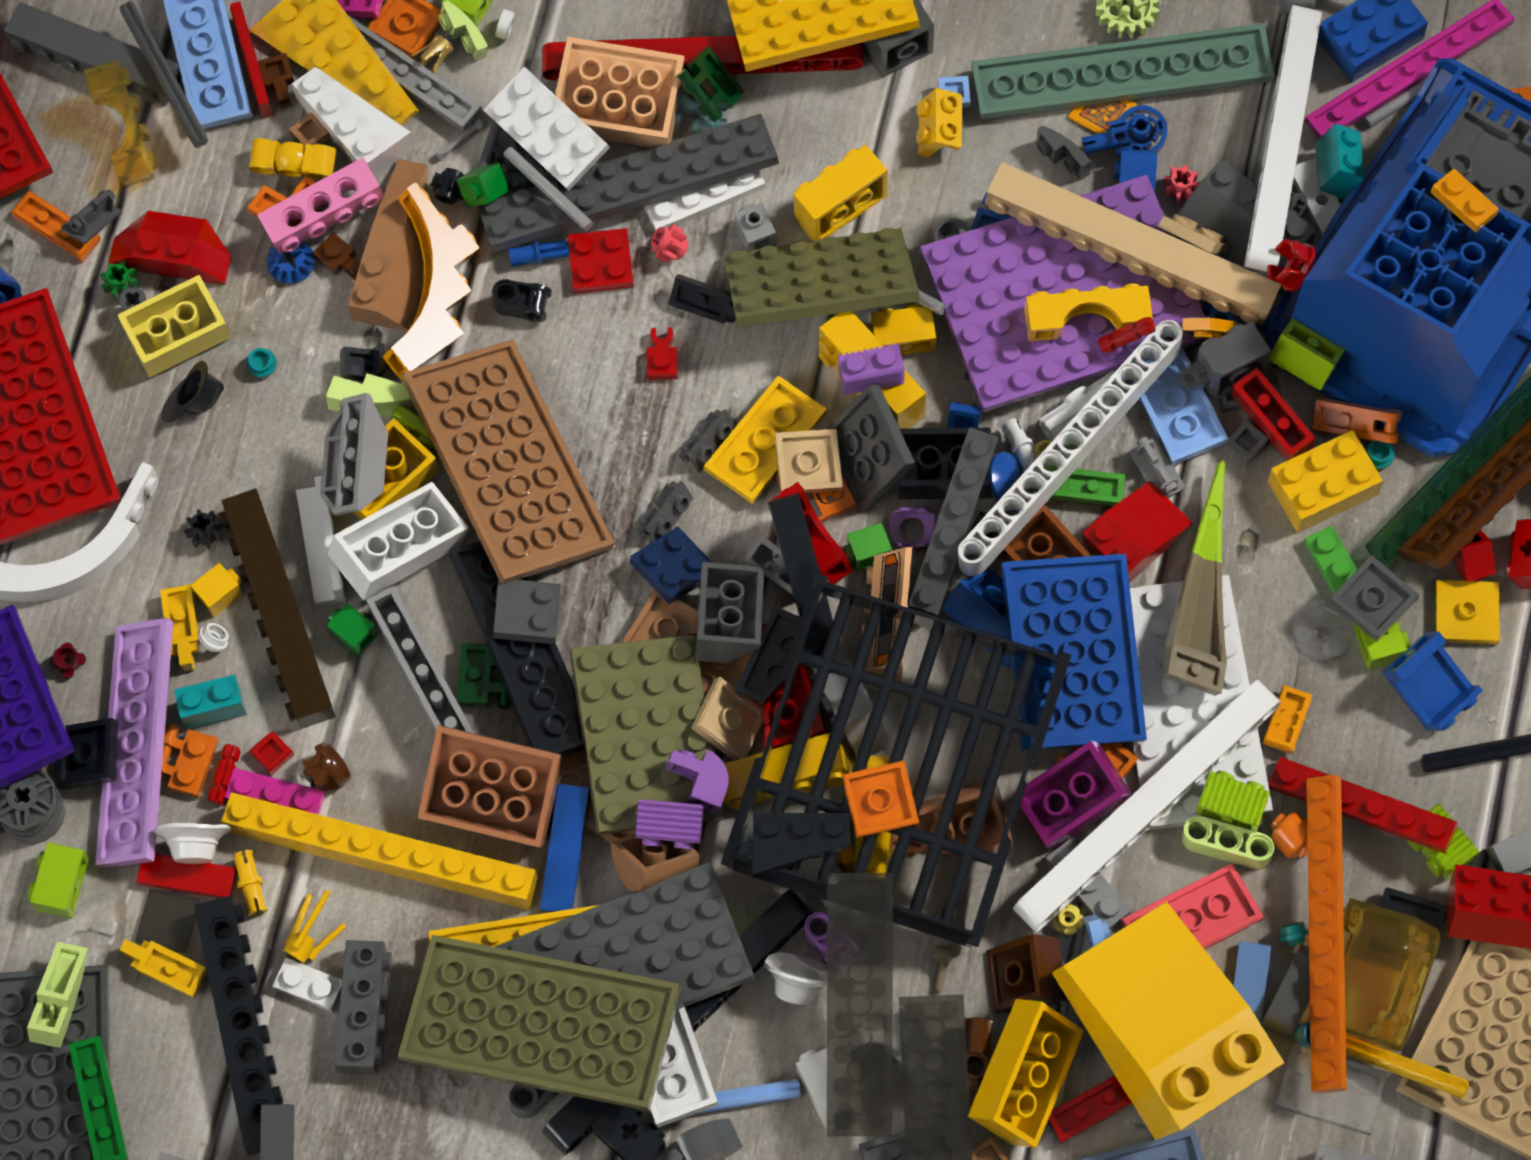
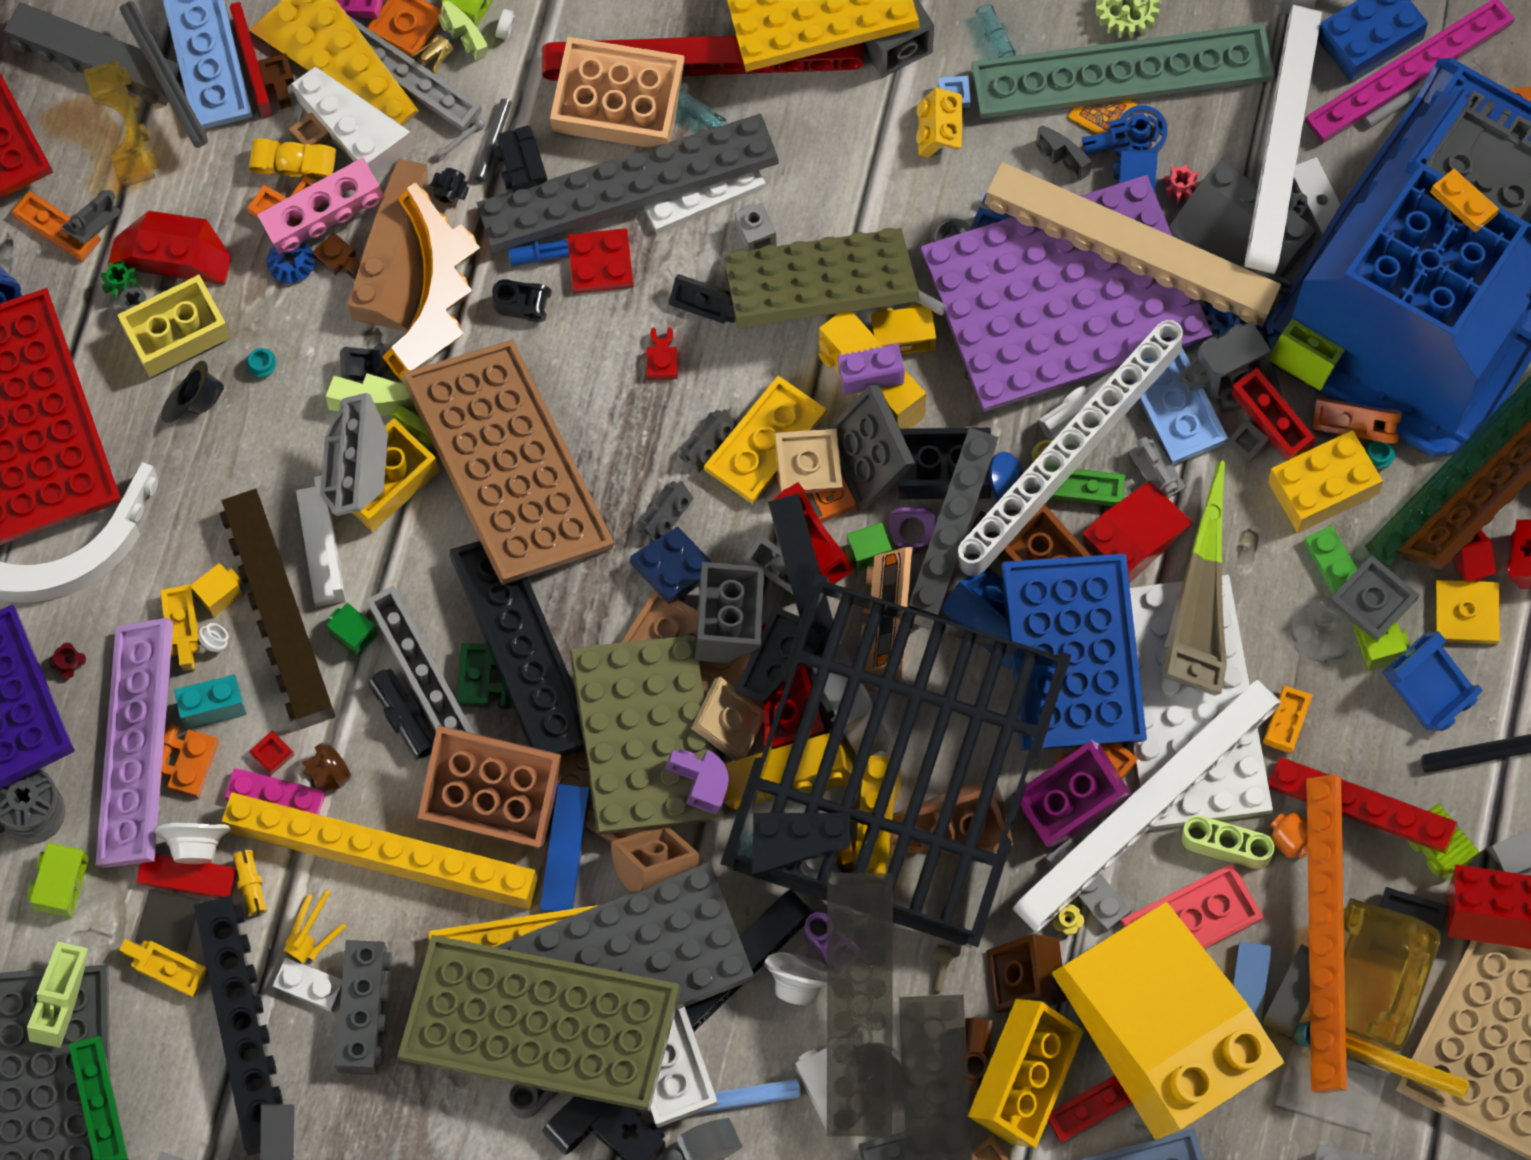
black plate [55,718,119,790] -> none
black gear [184,509,224,549] -> none
red axle [207,744,241,805] -> none
white brick [327,482,469,601] -> none
green brick [456,163,510,208] -> none
white plate [484,67,610,191] -> none
dark grey plate [493,578,560,644] -> none
light grey bar [504,147,594,231] -> none
medium lavender brick [635,799,704,849] -> none
coral gear [651,224,688,263] -> none
dark green plate [677,46,745,122] -> none
yellow brick [793,144,888,241] -> none
orange tile [842,760,919,839] -> none
blue tile [947,402,981,428] -> none
white pin [1002,418,1037,471] -> none
yellow arch [1024,283,1153,342] -> none
light blue plate [1083,914,1110,948] -> none
red axle [1098,317,1156,353] -> none
tan plate [1158,214,1230,256] -> none
light orange plate [1182,317,1238,339] -> none
lime brick [1196,771,1270,832] -> none
red piece [1267,239,1316,292] -> none
teal plate [1278,921,1309,946] -> none
teal brick [1315,123,1365,199] -> none
none -> black piece [368,668,435,760]
none -> clear light blue pin [976,4,1016,58]

